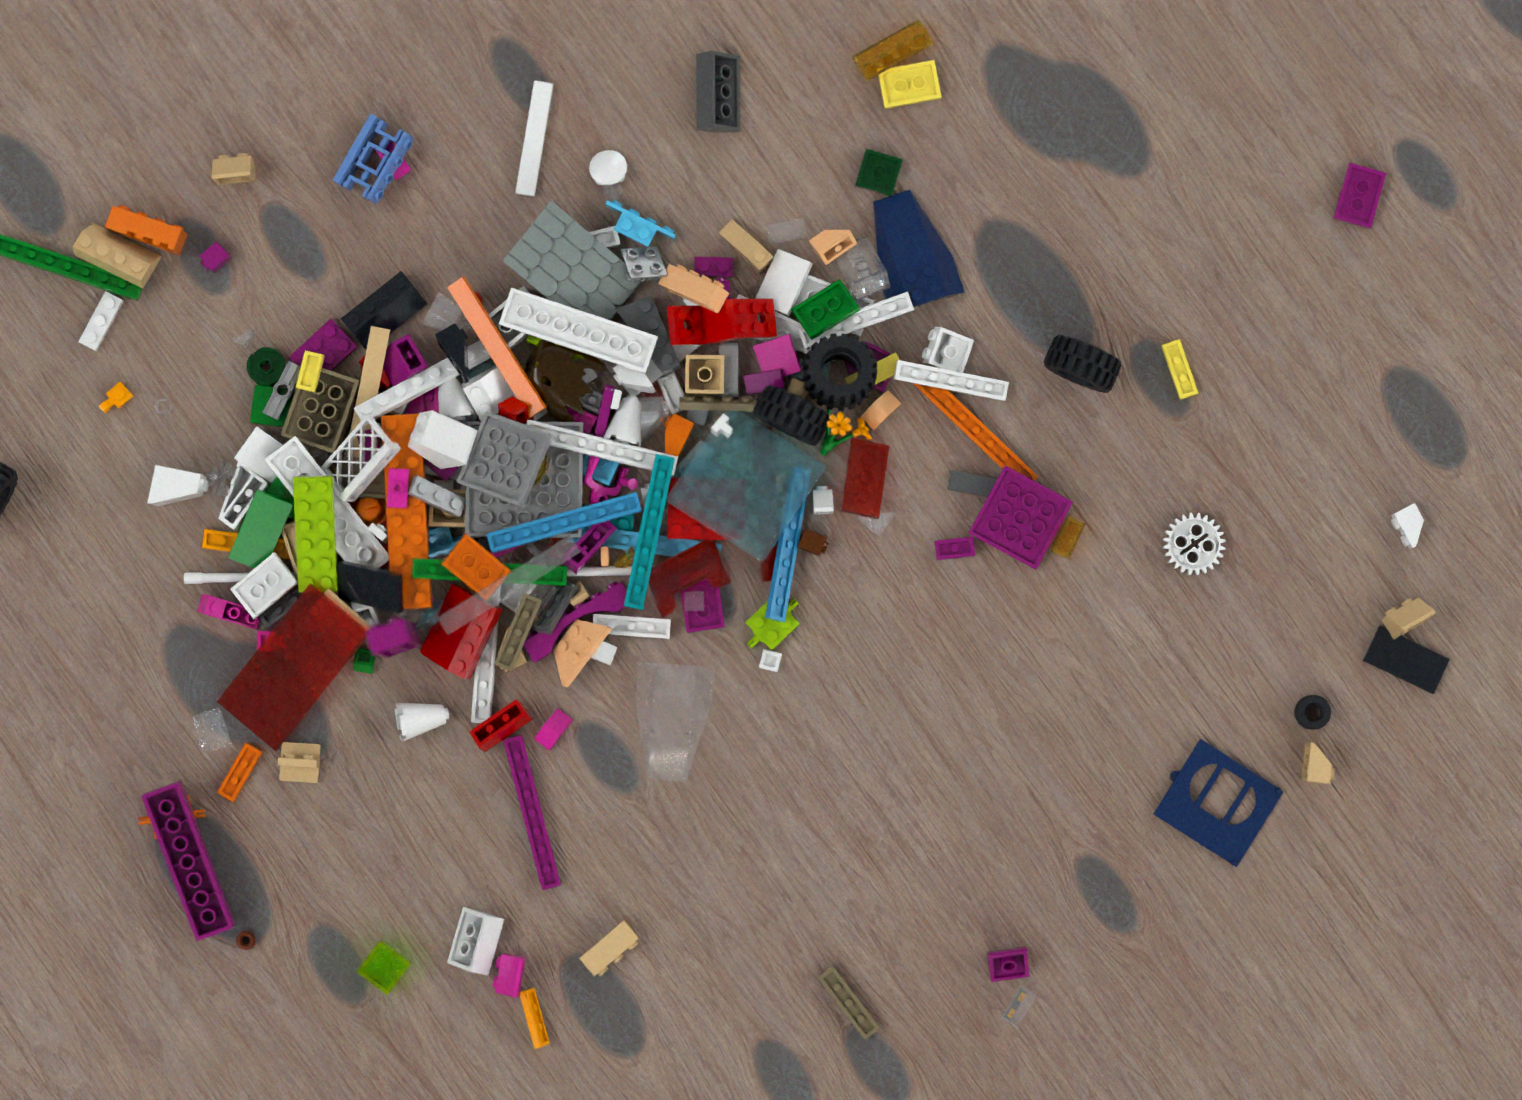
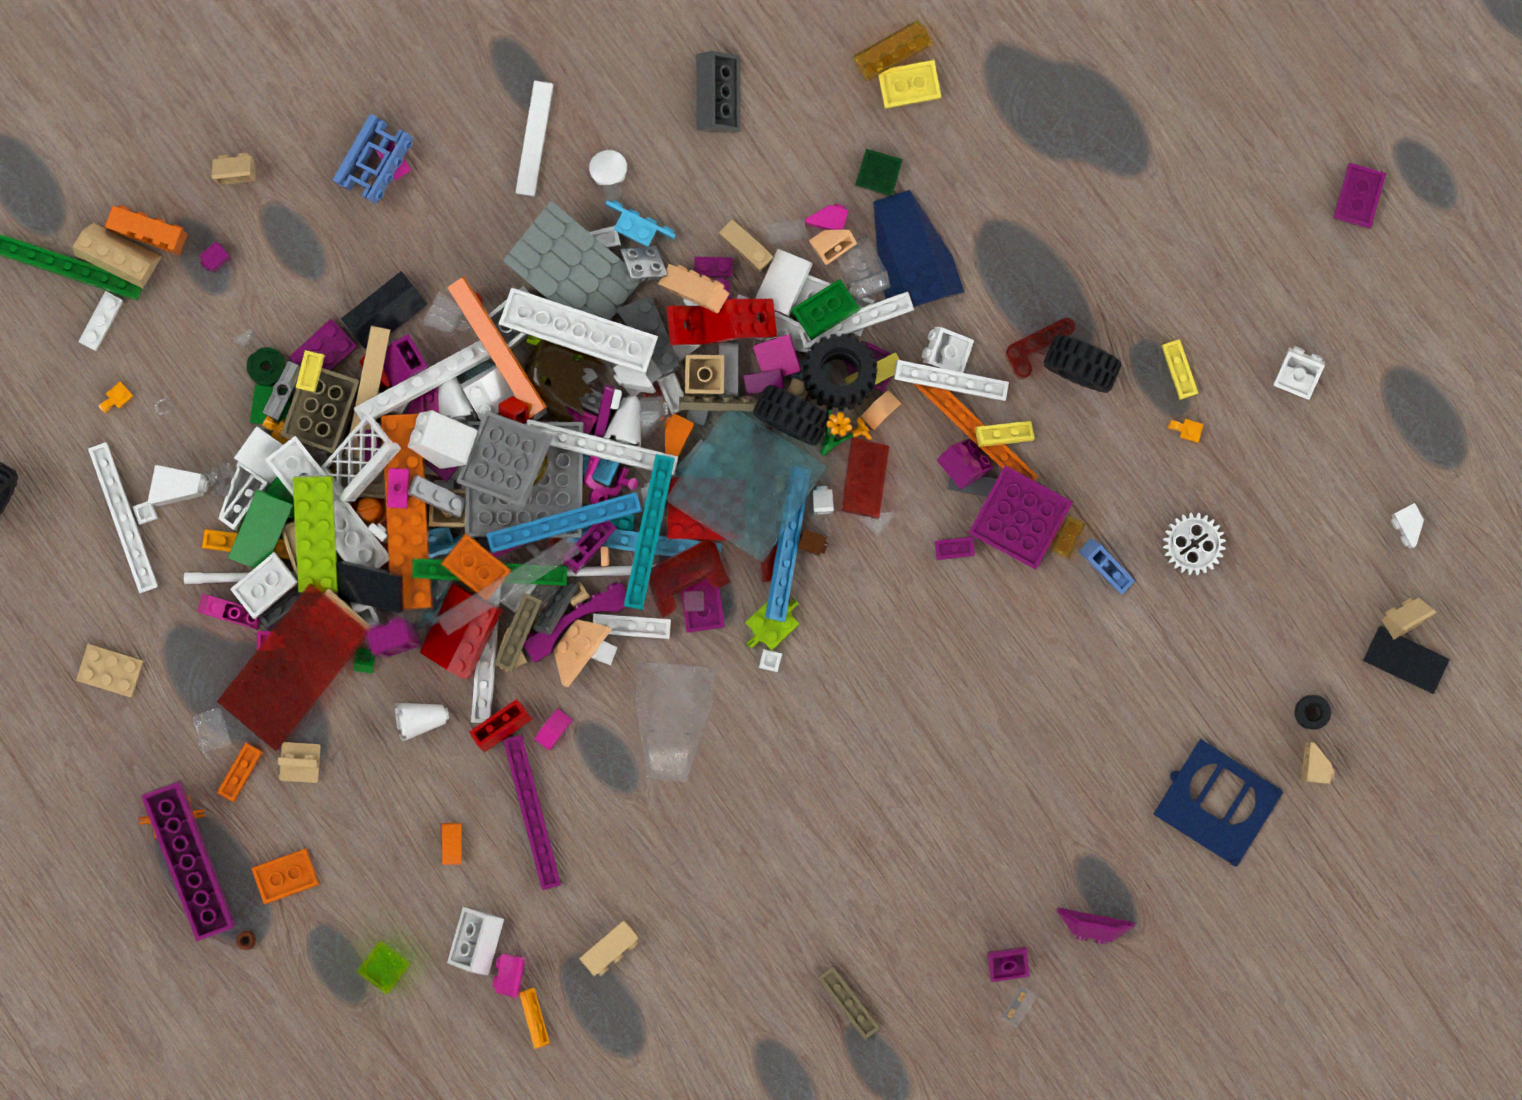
black slope [435,323,469,383] -> none
clear yellow slope [614,546,635,568] -> none
white tile [711,413,733,438] -> none
none -> tan plate [76,644,144,698]
none -> white plate [88,442,159,594]
none -> white tile [133,501,158,525]
none -> orange tile [251,848,320,905]
none -> light orange plate [262,416,290,445]
none -> clear light blue cone [432,579,454,600]
none -> orange slope [441,823,462,865]
none -> dark pink slope [805,203,848,230]
none -> magenta slope [937,439,993,490]
none -> light yellow tile [975,421,1035,447]
none -> clear red beam [1005,318,1075,380]
none -> magenta wedge [1056,907,1135,945]
none -> medium blue slope [1078,538,1135,595]
none -> light orange plate [1168,419,1204,443]
none -> white plate [1273,346,1325,400]

